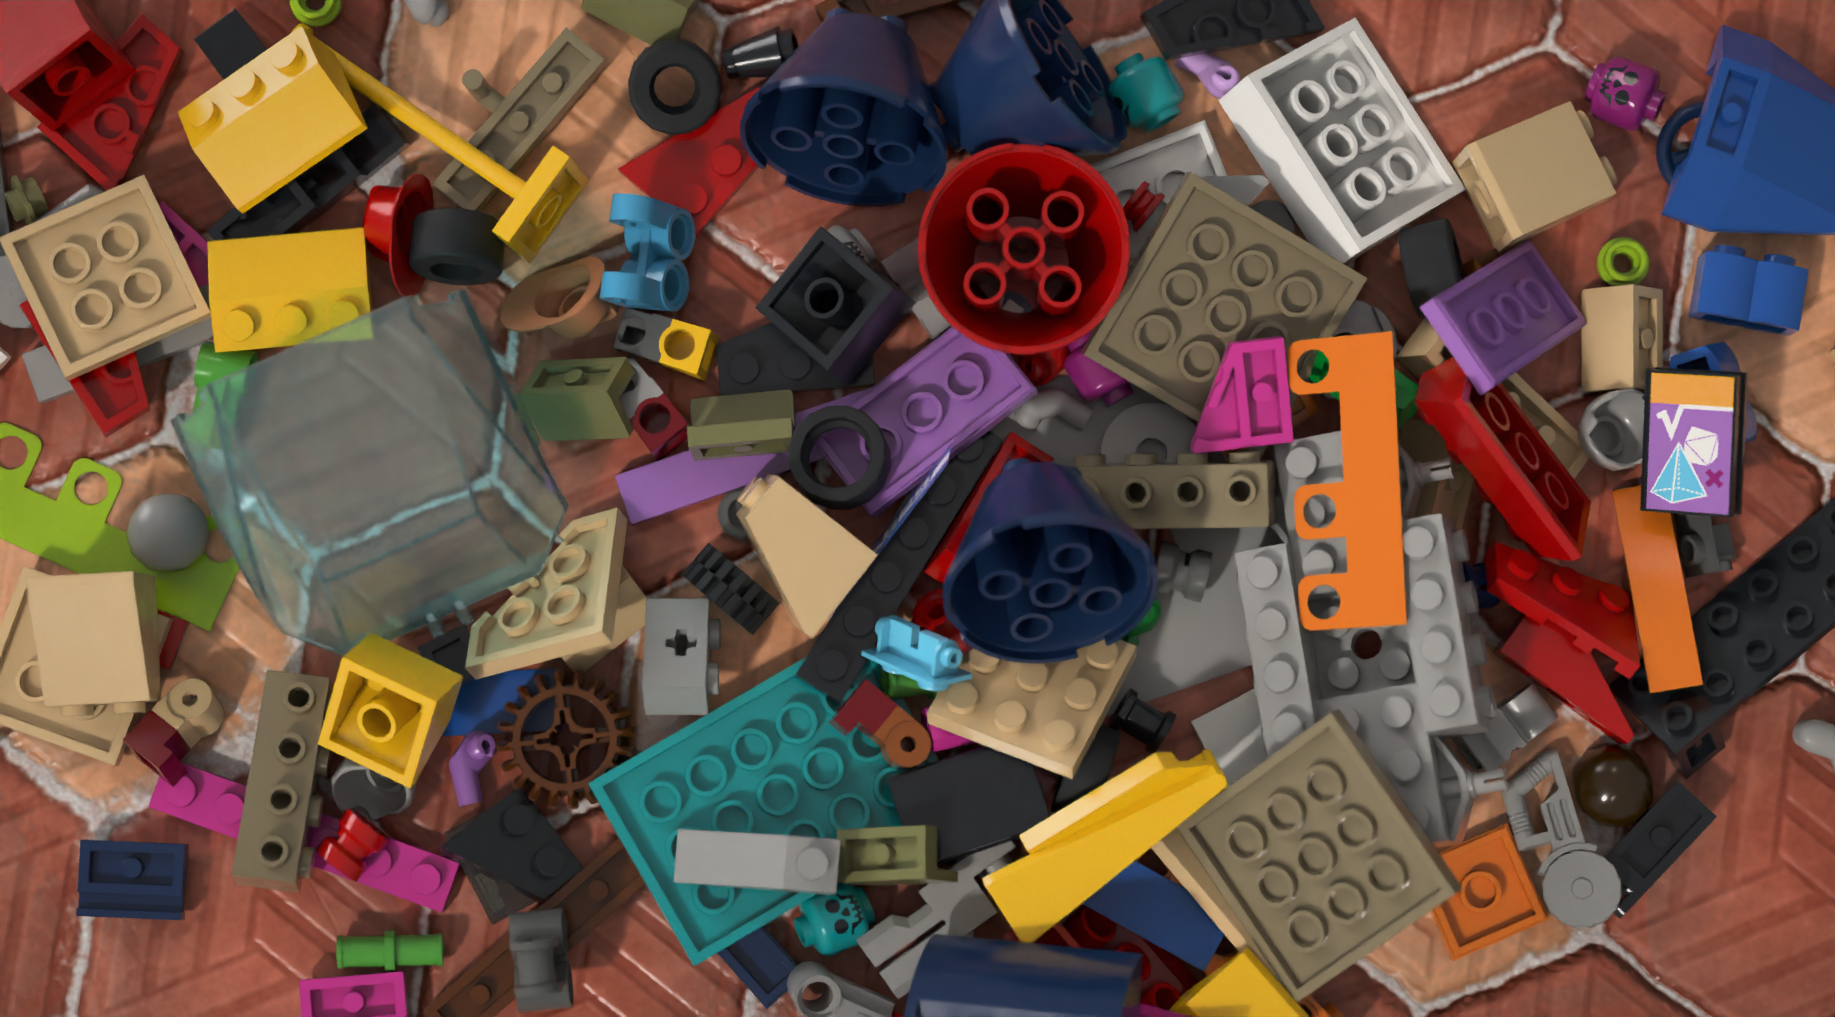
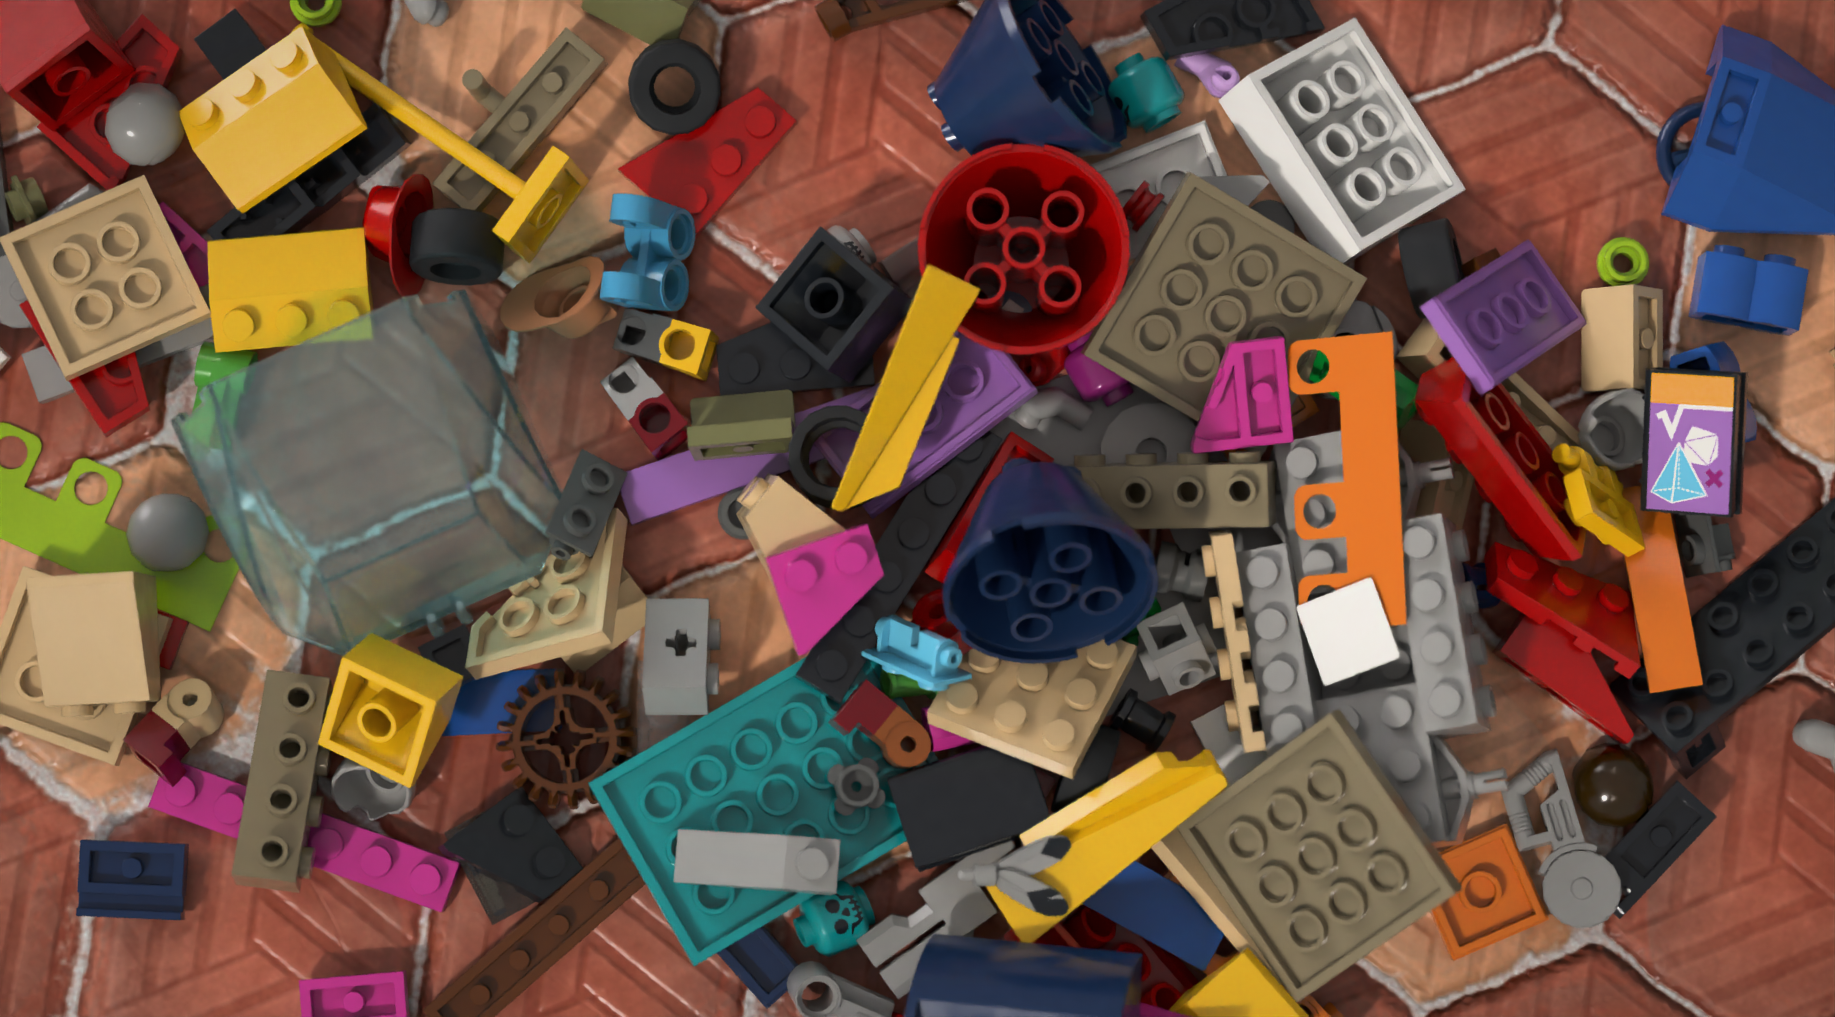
red wheel [315,808,390,882] -> none
bright green pin [336,930,444,972] -> none
medium lavender arm [449,731,497,807] -> none
dark grey piece [509,908,574,1013] -> none
olive panel [519,357,635,441] -> none
black tyre [681,543,780,635] -> none
black cone [722,26,799,79] -> none
dark blue cone [740,8,948,207] -> none
blue sticker [828,443,952,619] -> none
olive panel [837,825,958,886] -> none
light grey leg [1451,682,1558,773] -> none
tan slope [1452,101,1617,253] -> none
magenta head [1585,56,1666,131] -> none
none -> light grey hair [104,83,185,167]
none -> dark grey hinge [545,449,628,560]
none -> dark pink wing [765,523,884,656]
none -> dark grey plate [827,758,885,816]
none -> yellow wedge [831,265,980,512]
none -> light grey piece [958,835,1071,916]
none -> light grey brick [1136,602,1216,696]
none -> tan wing [1201,529,1266,753]
none -> white sticker [1297,578,1400,685]
none -> yellow plate [1552,443,1646,557]

